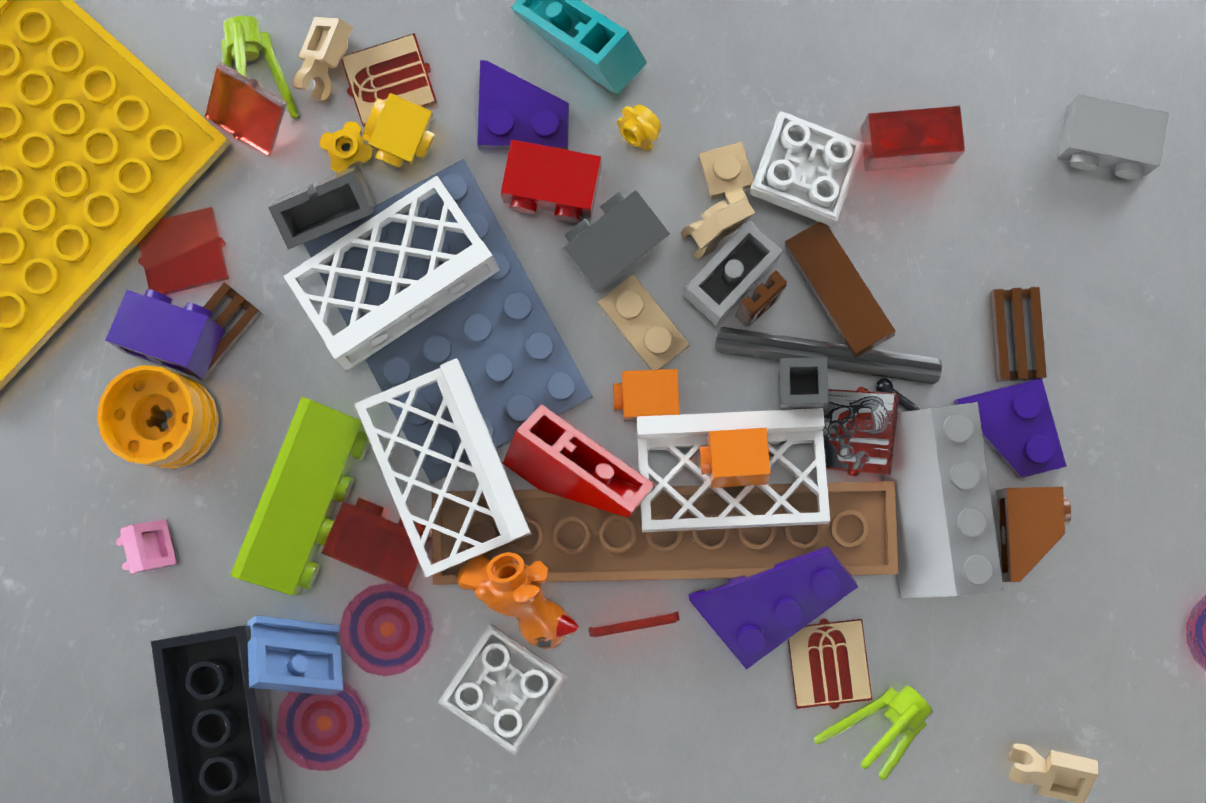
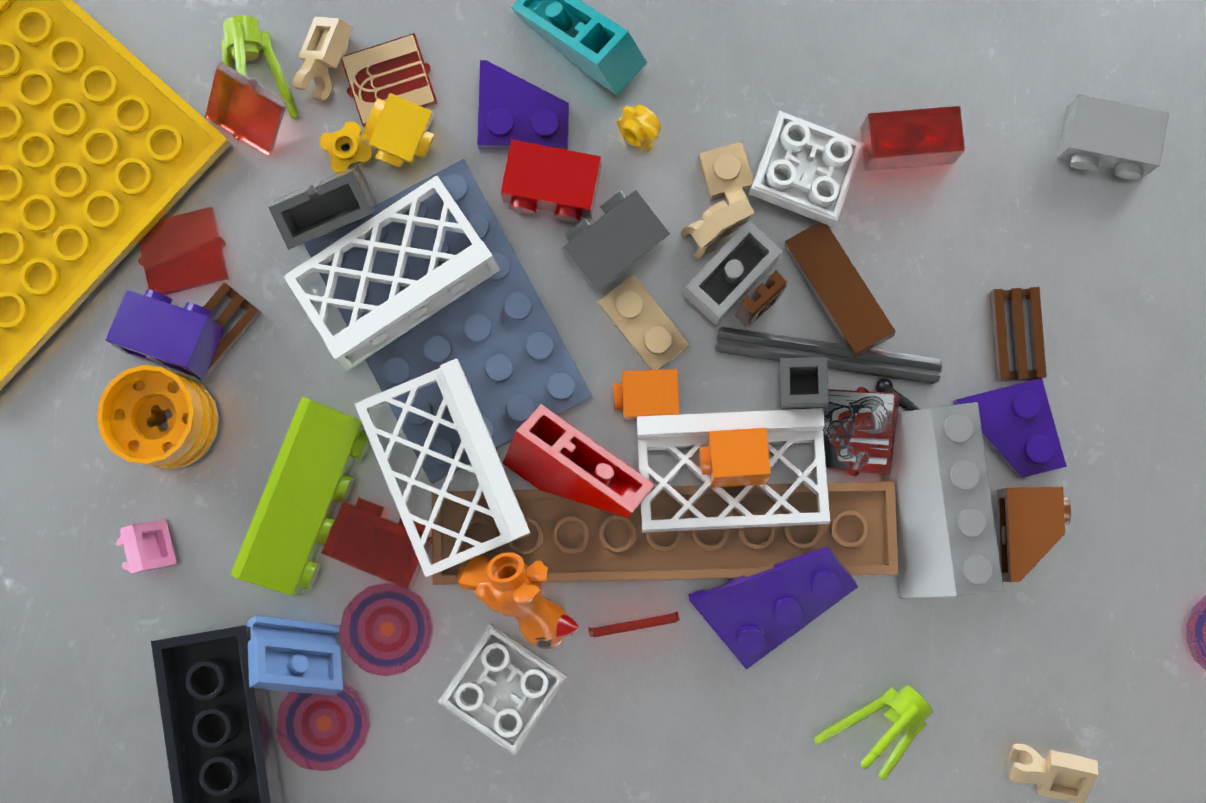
piece [787,618,873,709] -> none

